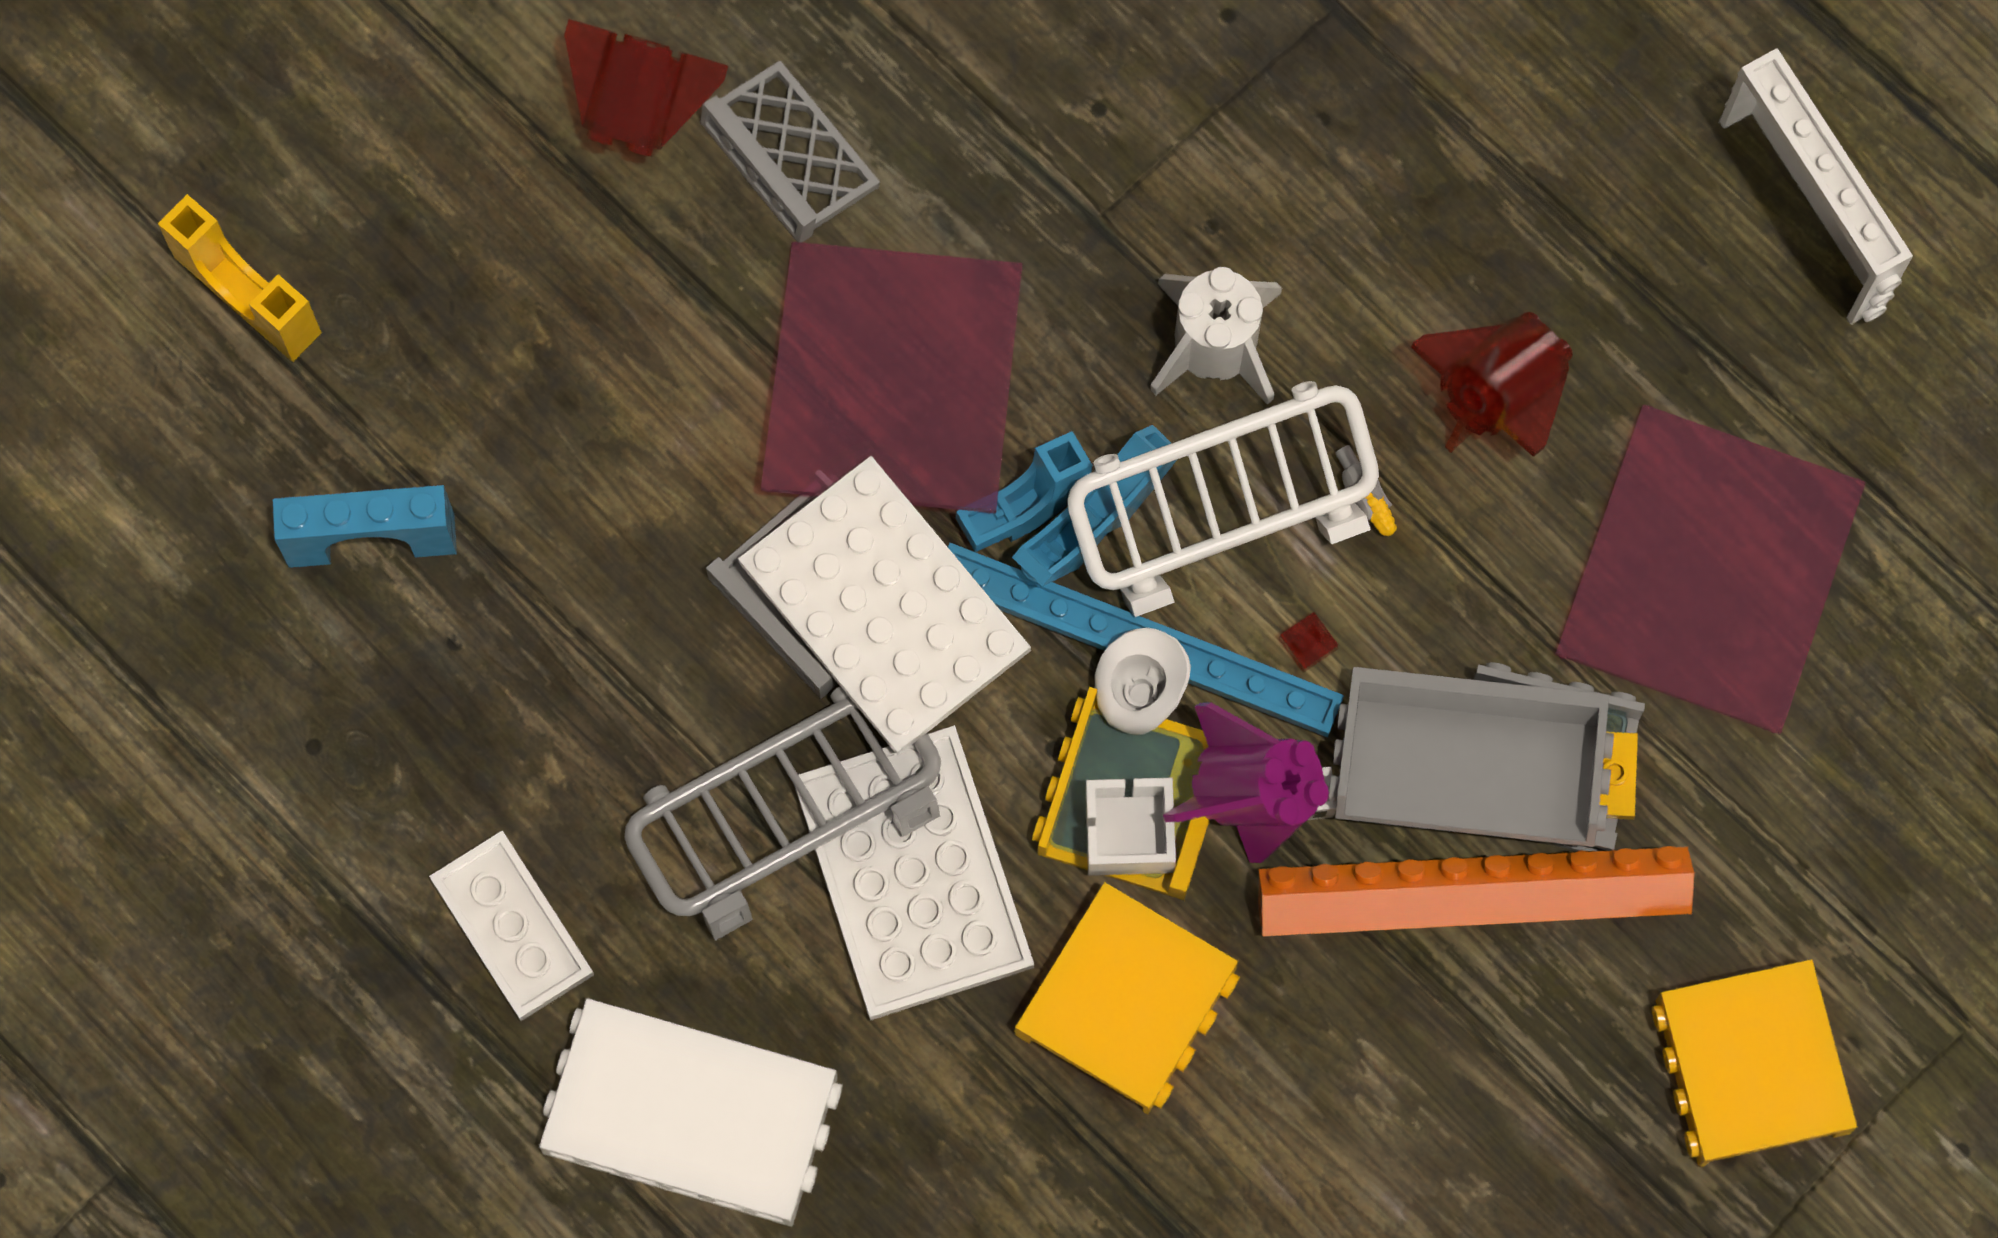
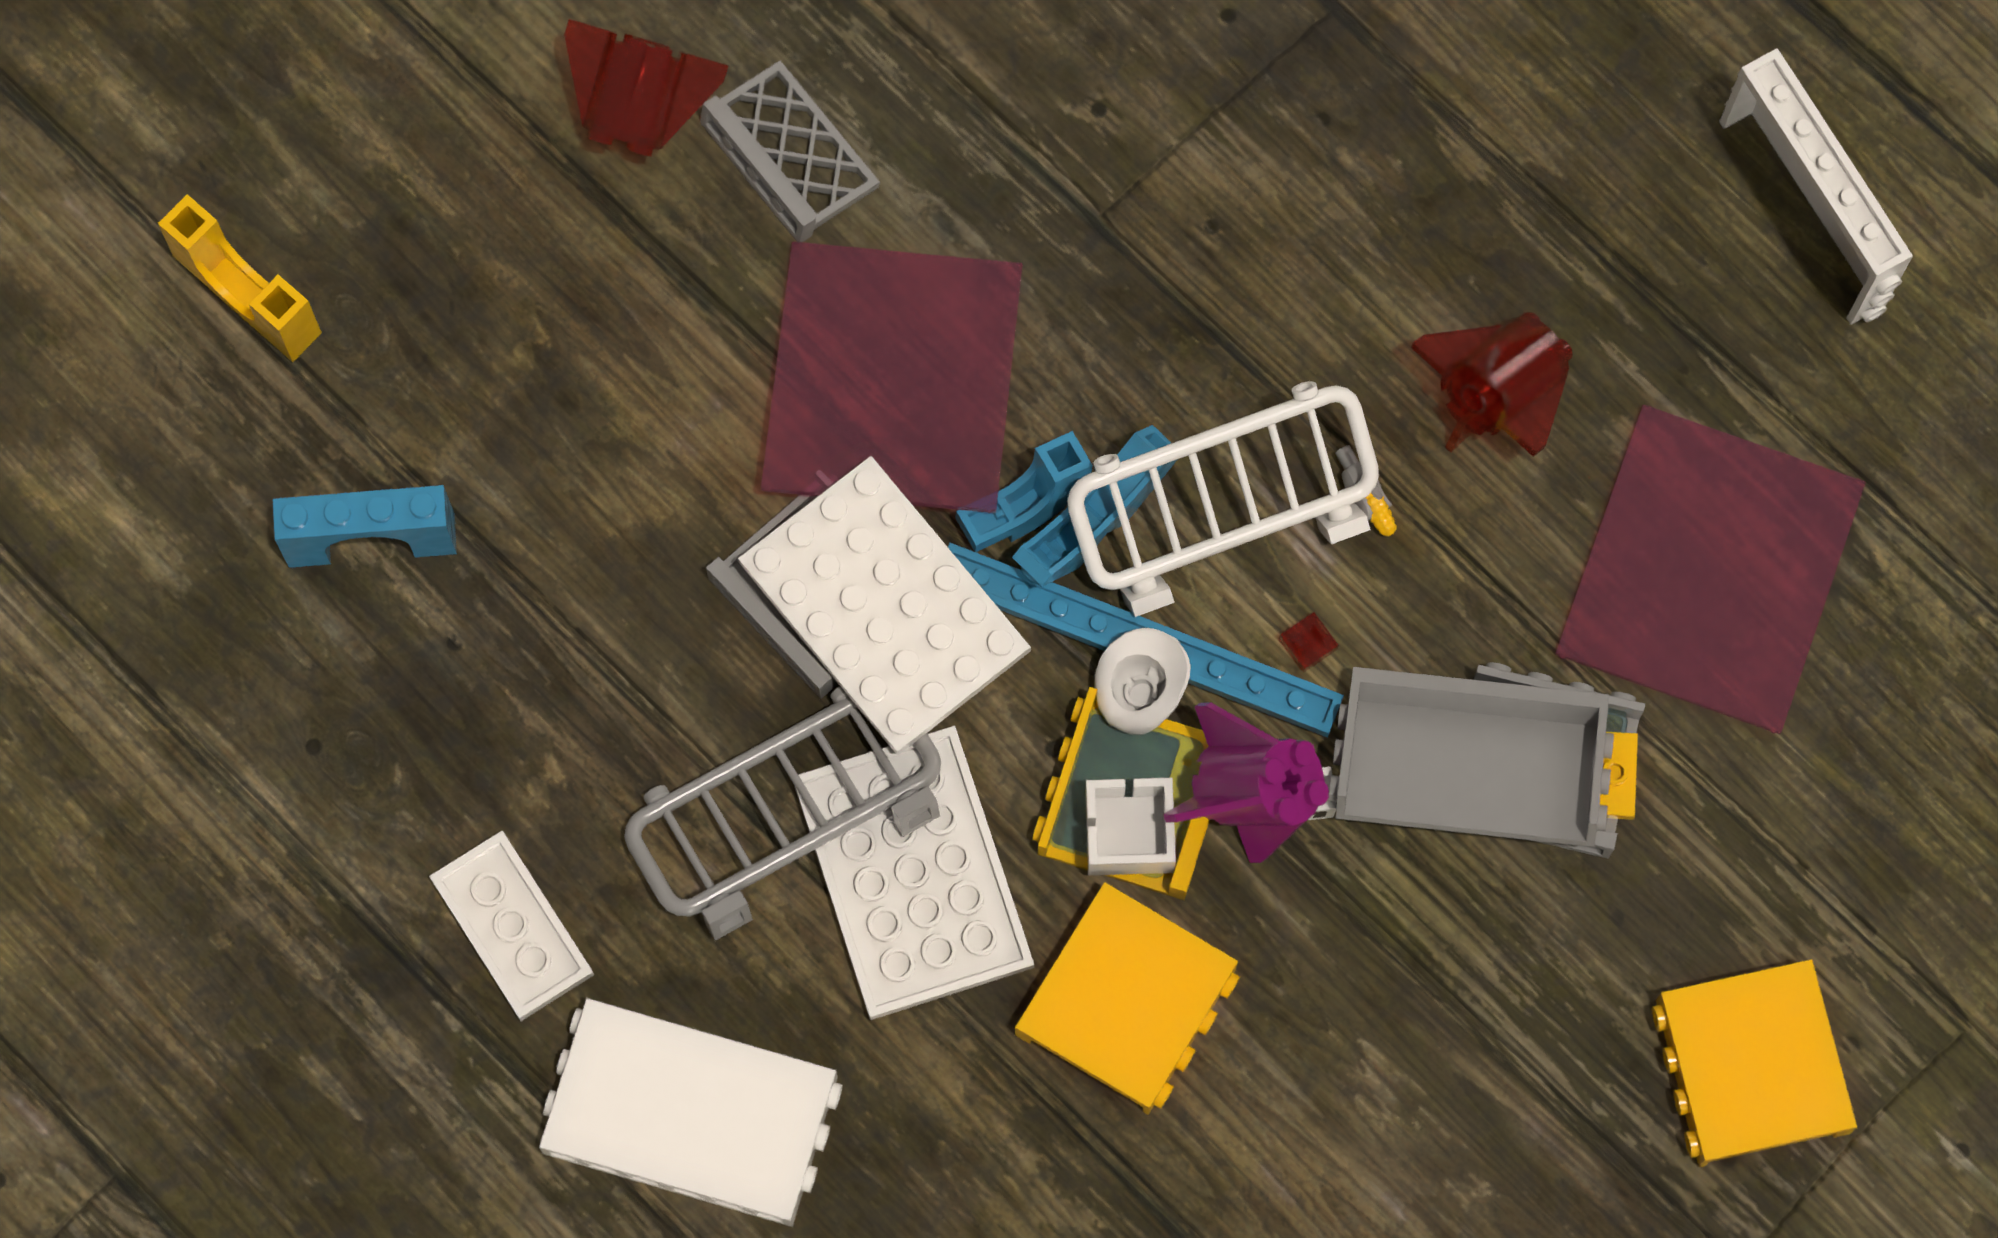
white brick [1150,267,1282,404] -> none
orange brick [1259,846,1694,936] -> none

